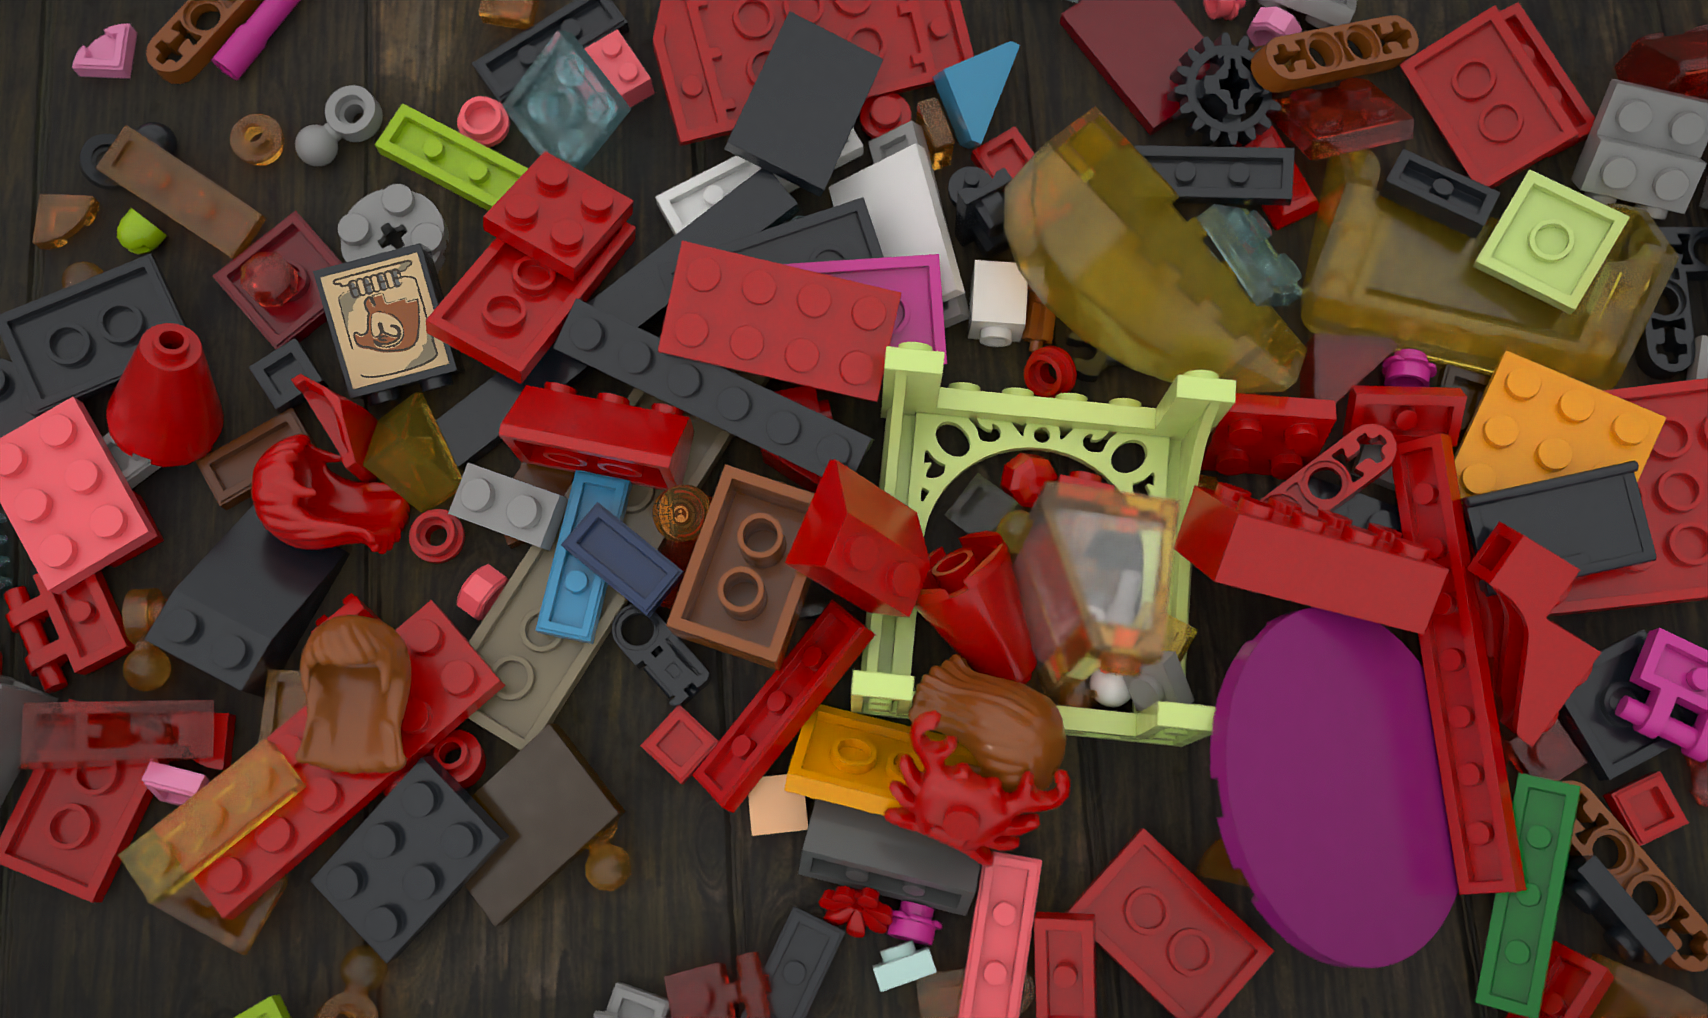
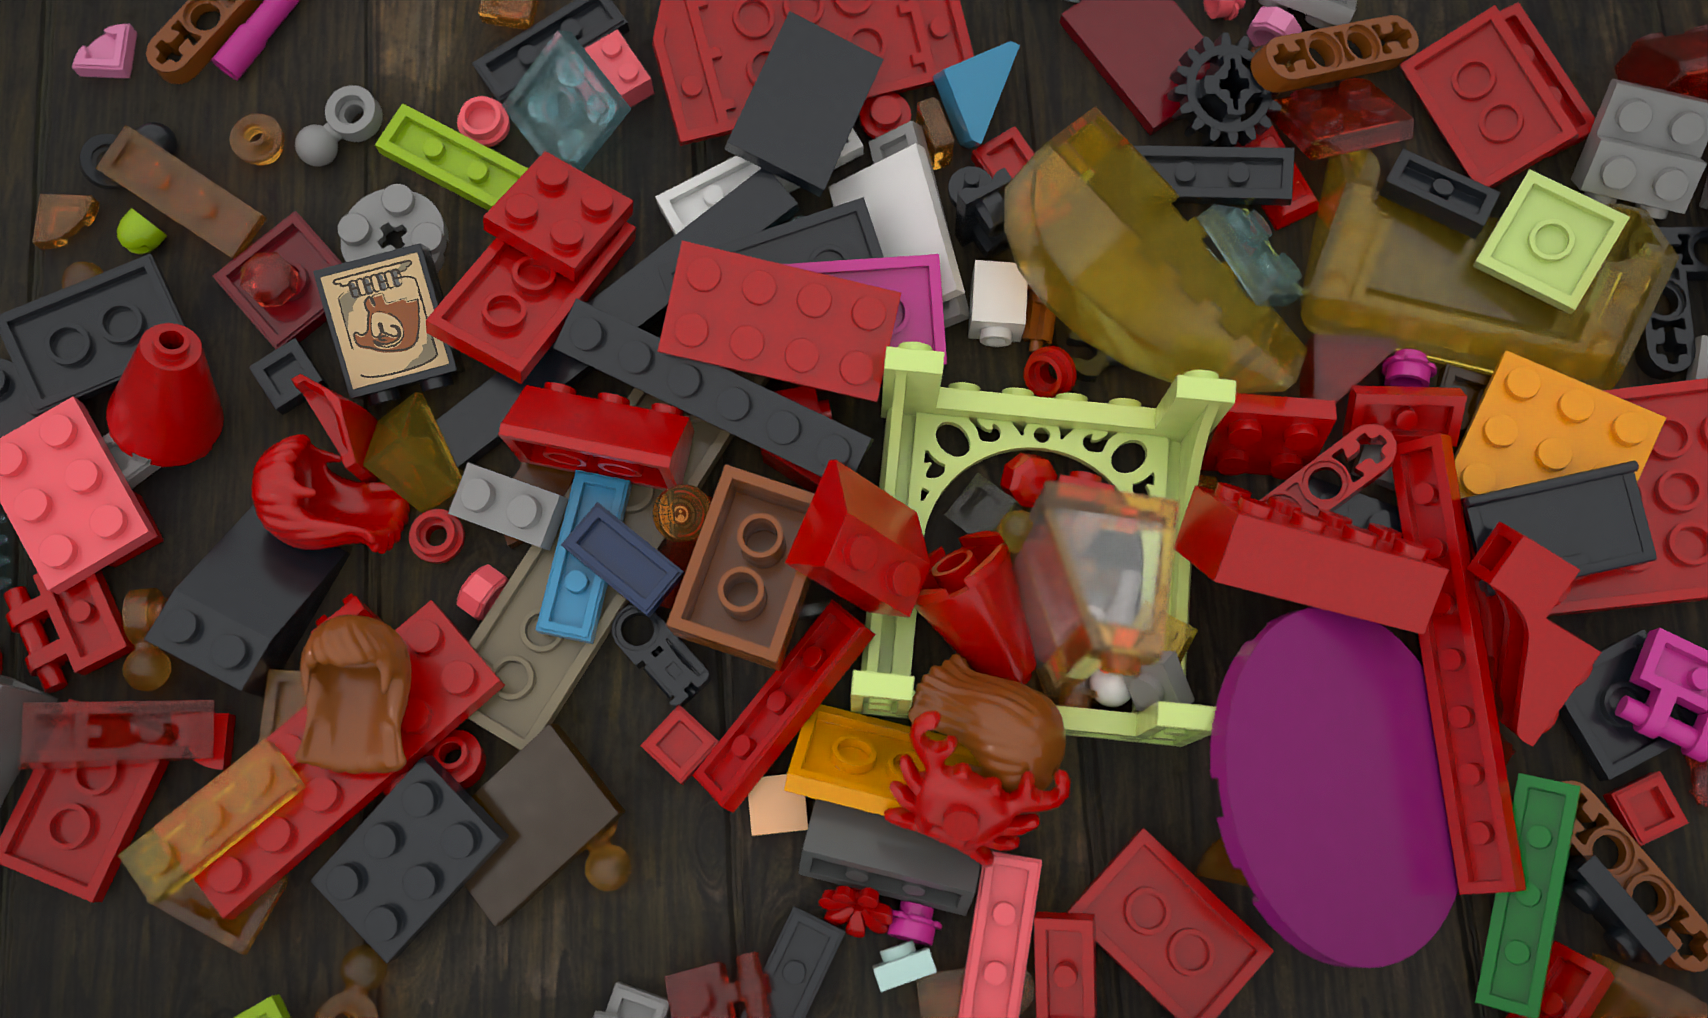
bright pink tile [141,761,212,807] -> none
reddish brown tile [195,407,318,510] -> none
clear red plate [1502,719,1587,781] -> none

